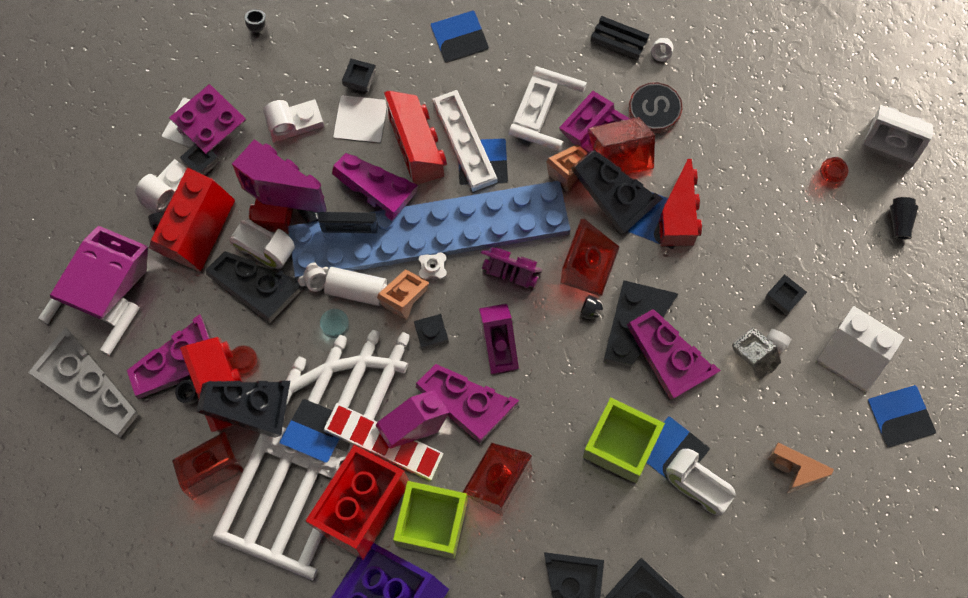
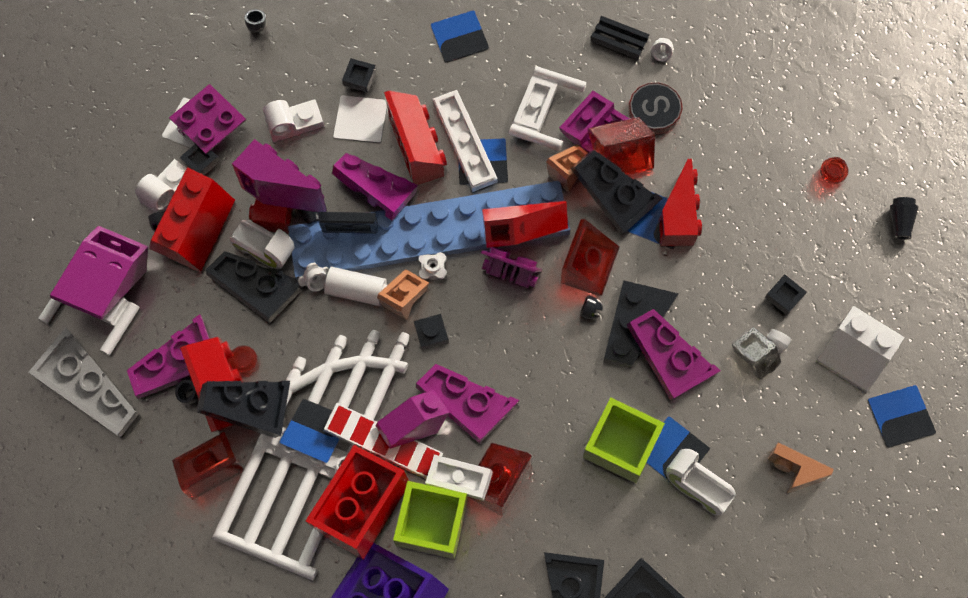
clear light blue tile [320,309,350,339] -> none
magenta slope [479,303,519,374] -> none
white slope [863,105,933,164] -> none
none -> white plate [425,455,493,501]
none -> red slope [482,201,568,248]

